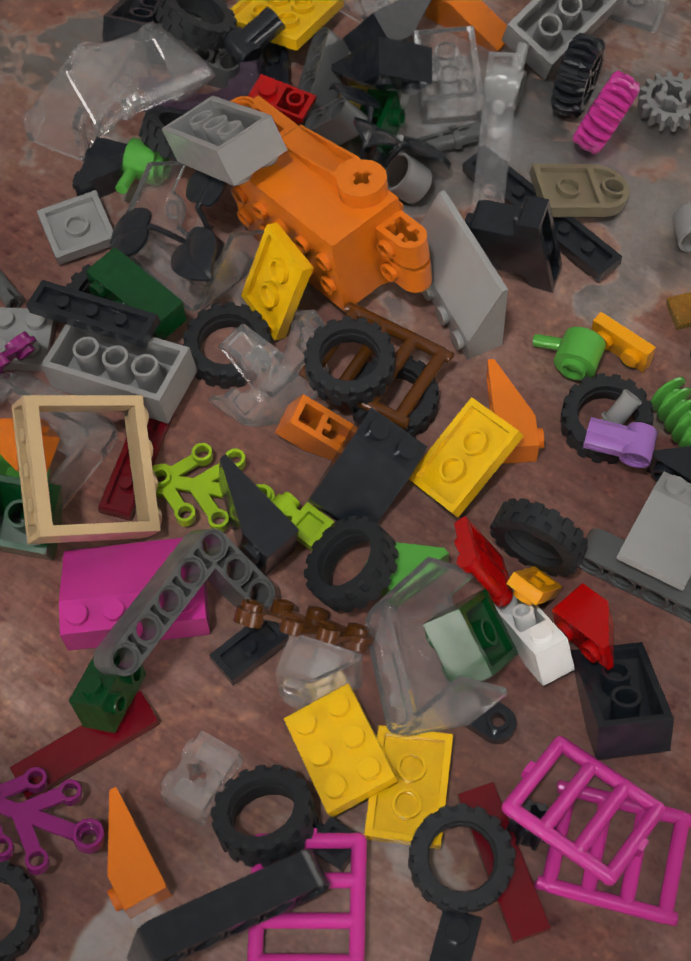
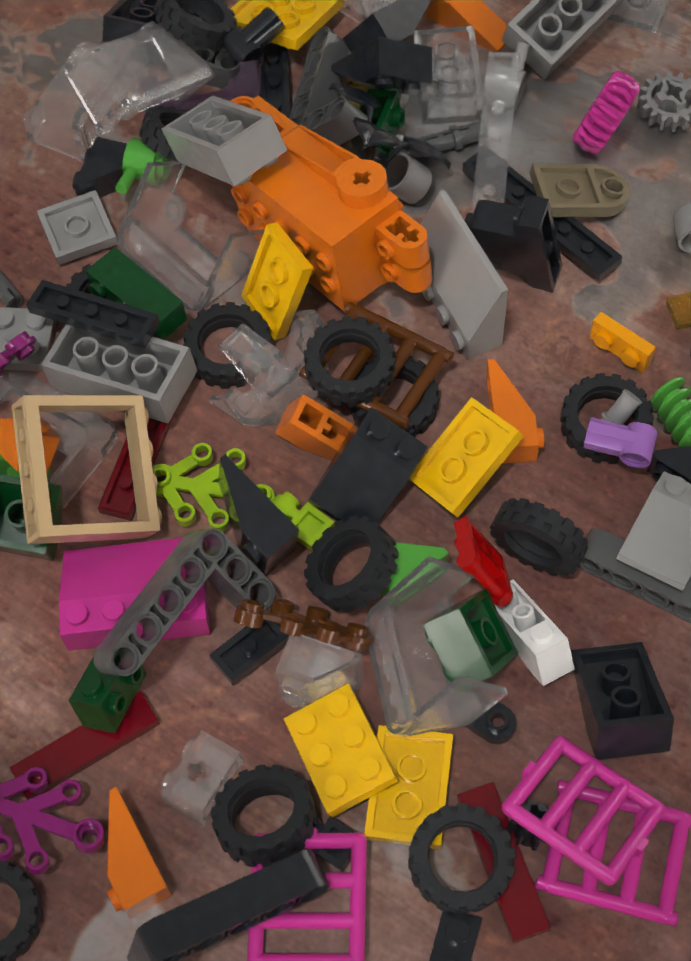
black plant [110,170,227,281] -> none
red slope [248,74,317,124] -> none
light orange plate [506,566,564,605] -> none
bright green piece [533,327,606,380] -> none
black gear [551,33,606,118] -> none
red slope [552,583,614,670] -> none

